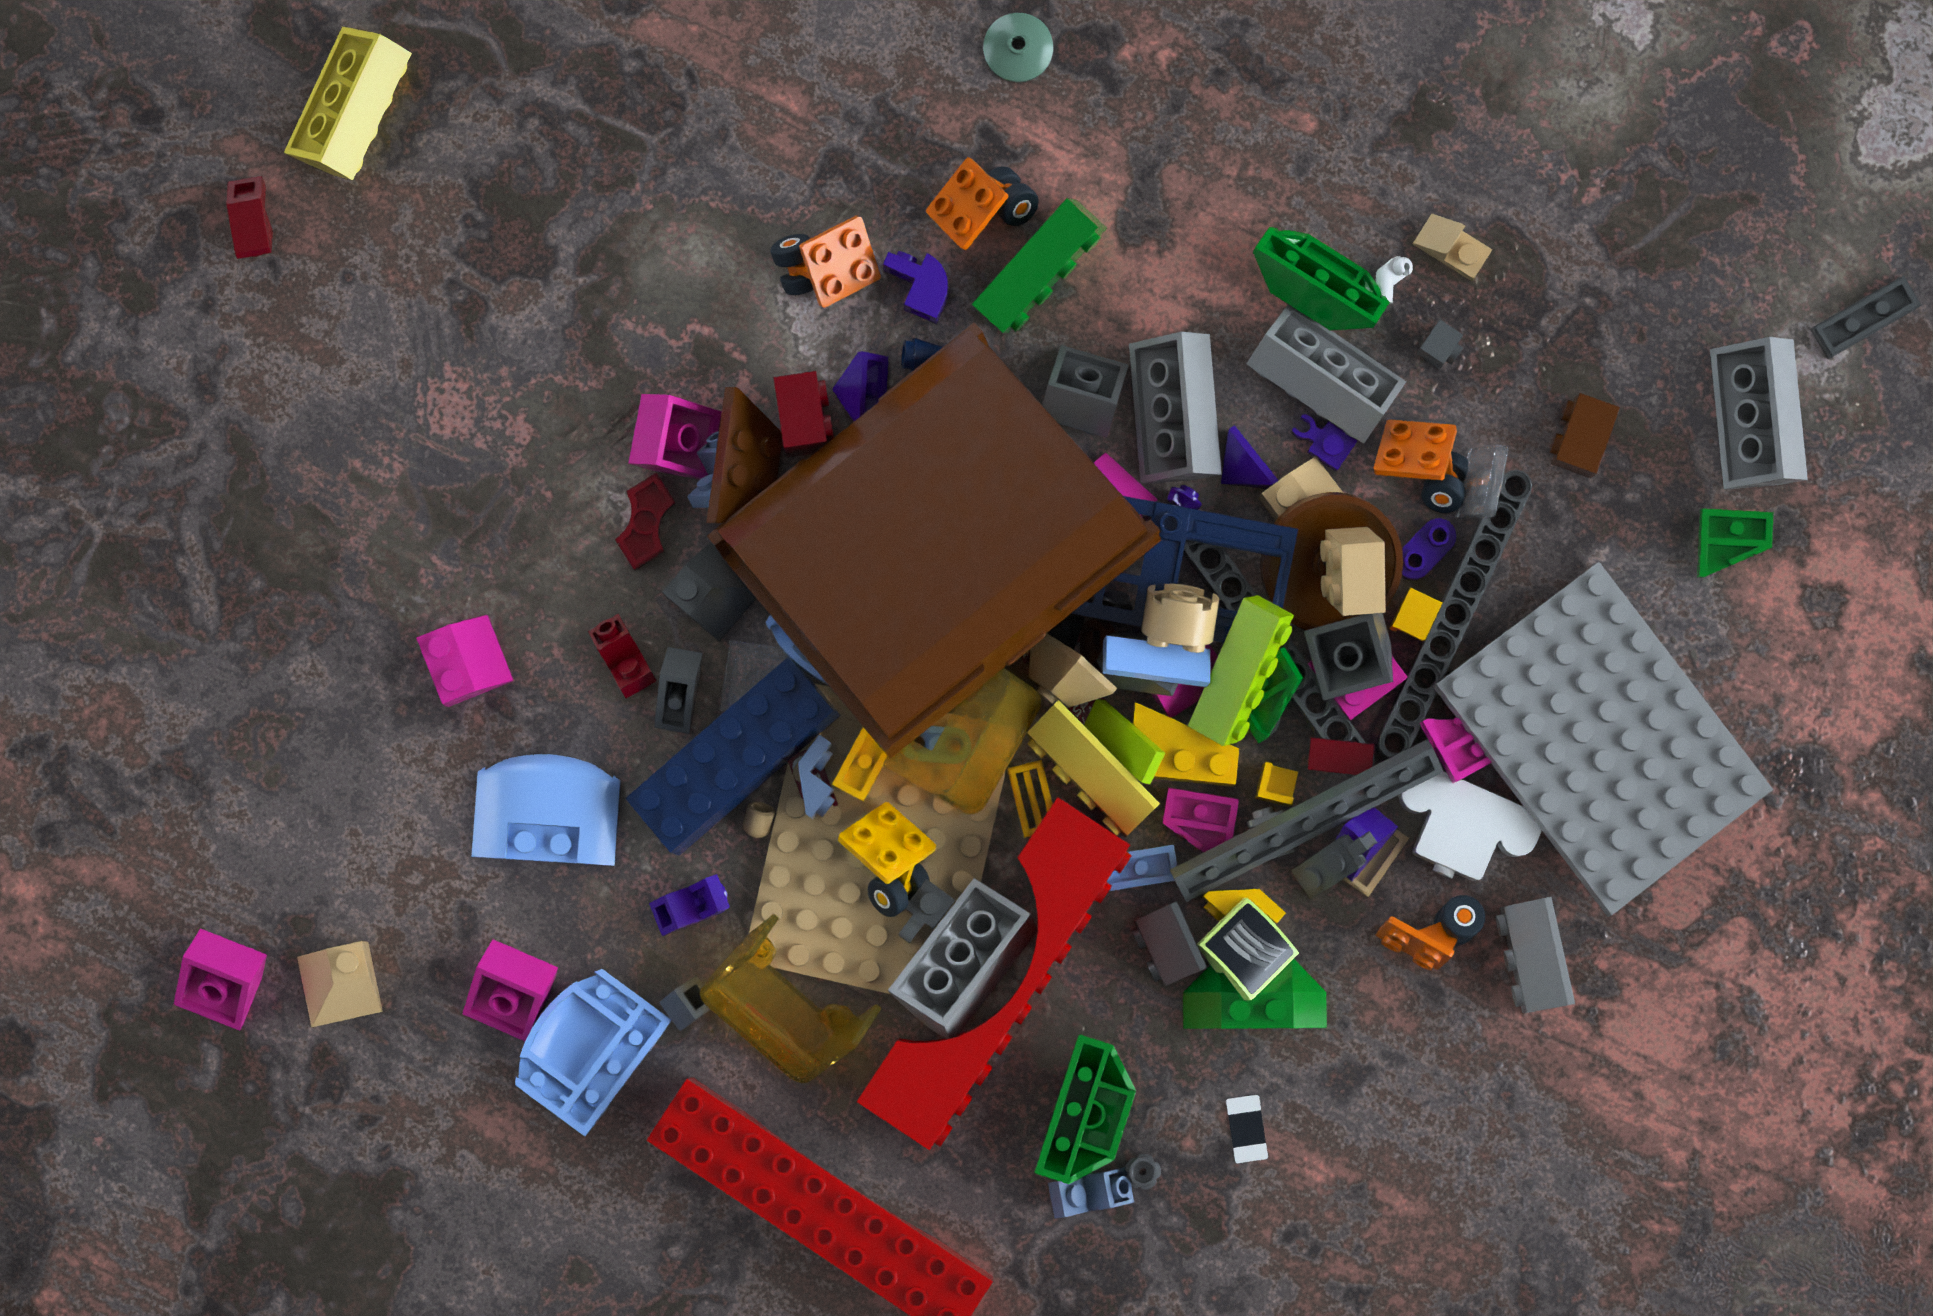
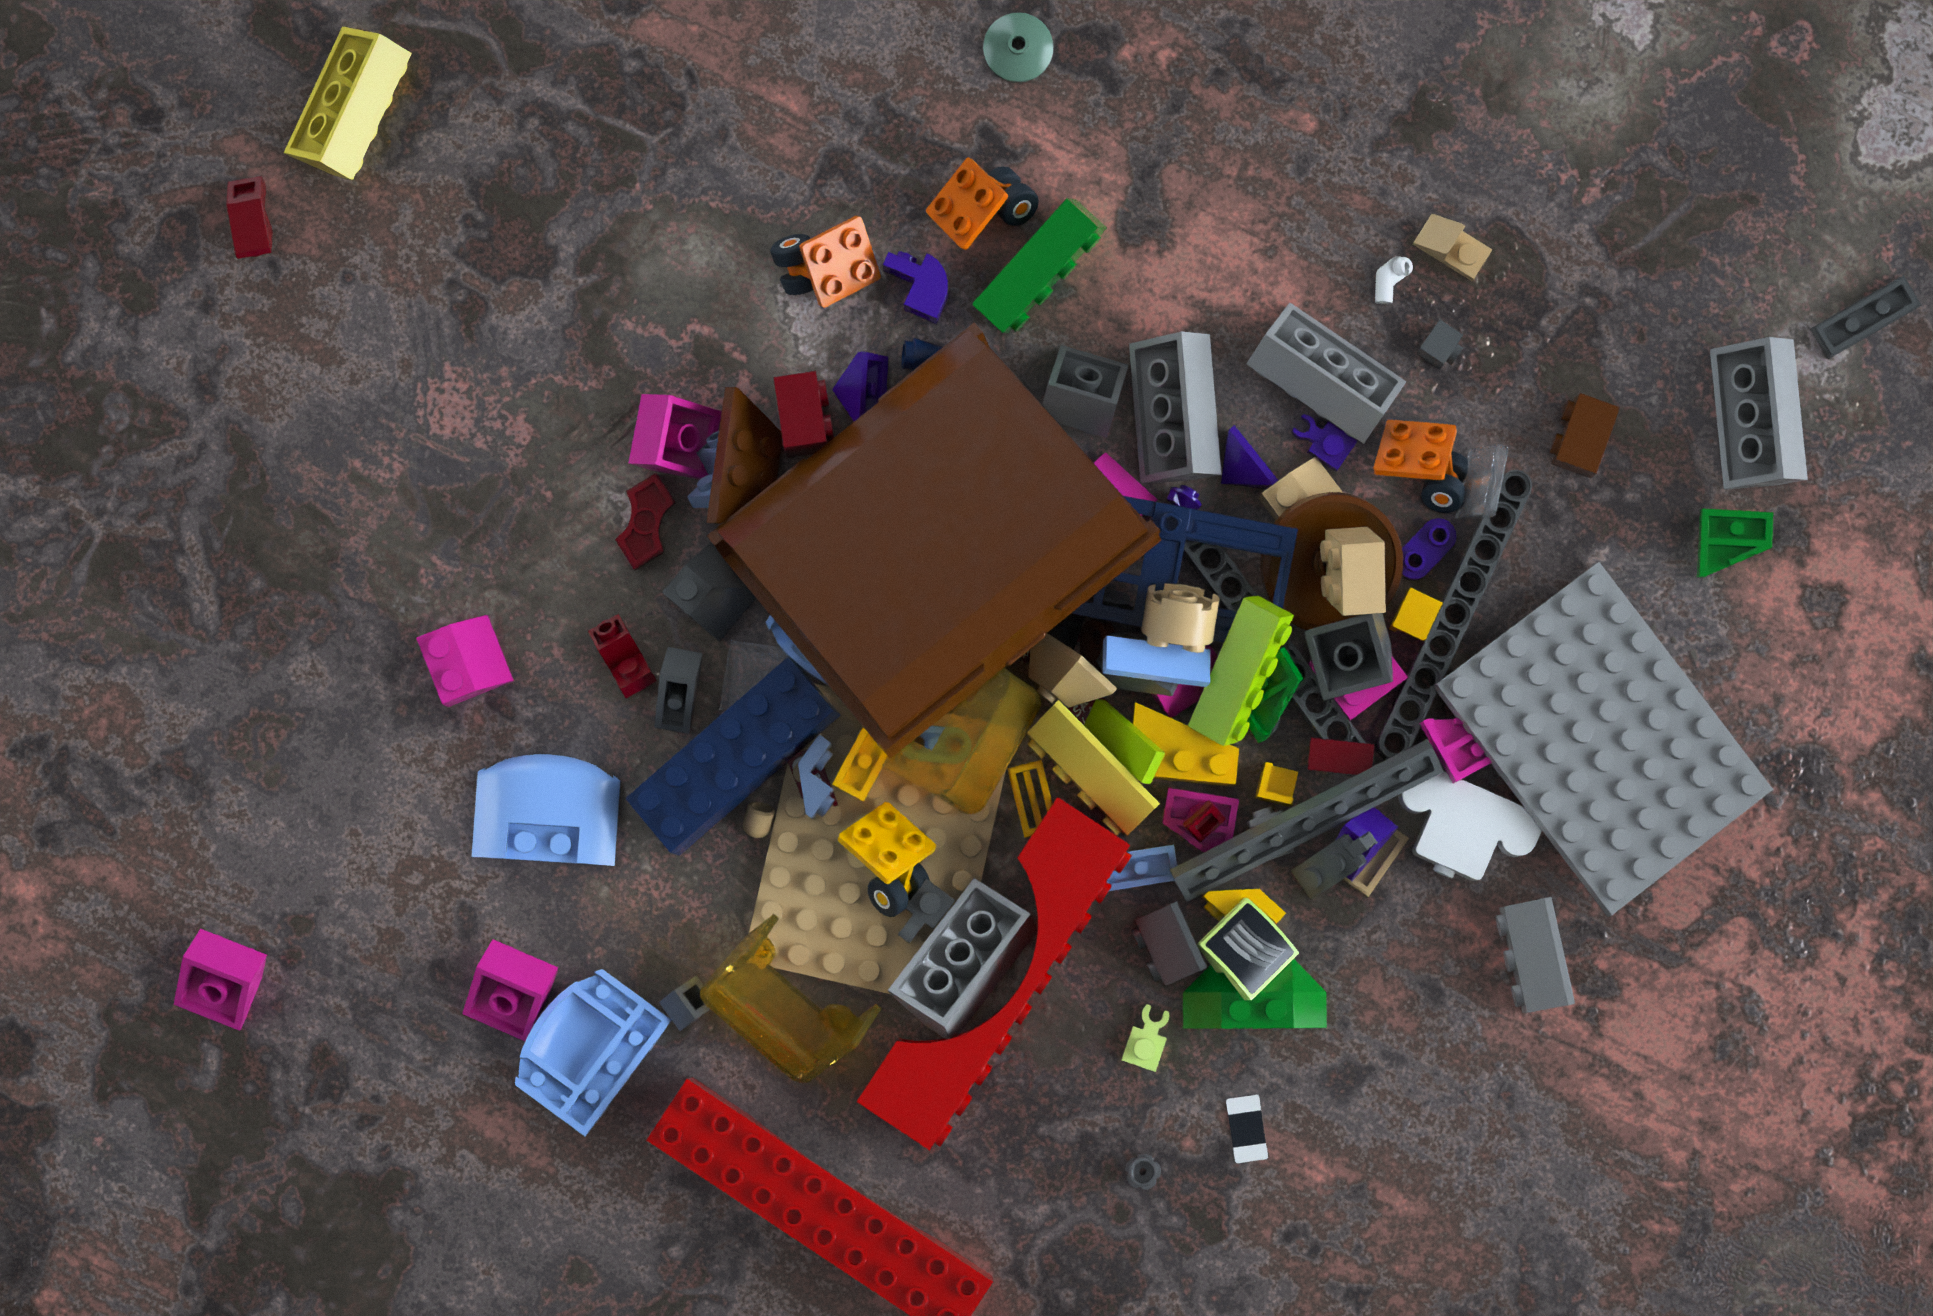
tan slope [297,941,383,1027] -> none
dark purple brick [649,874,730,936] -> none
green wedge [1034,1034,1136,1184] -> none
sand blue slope [1048,1167,1134,1219] -> none
green wedge [1253,227,1390,330] -> none
orange plate [1375,895,1485,970] -> none
none -> yellowish green plate [1121,1004,1169,1072]
none -> dark red slope [1183,800,1226,843]

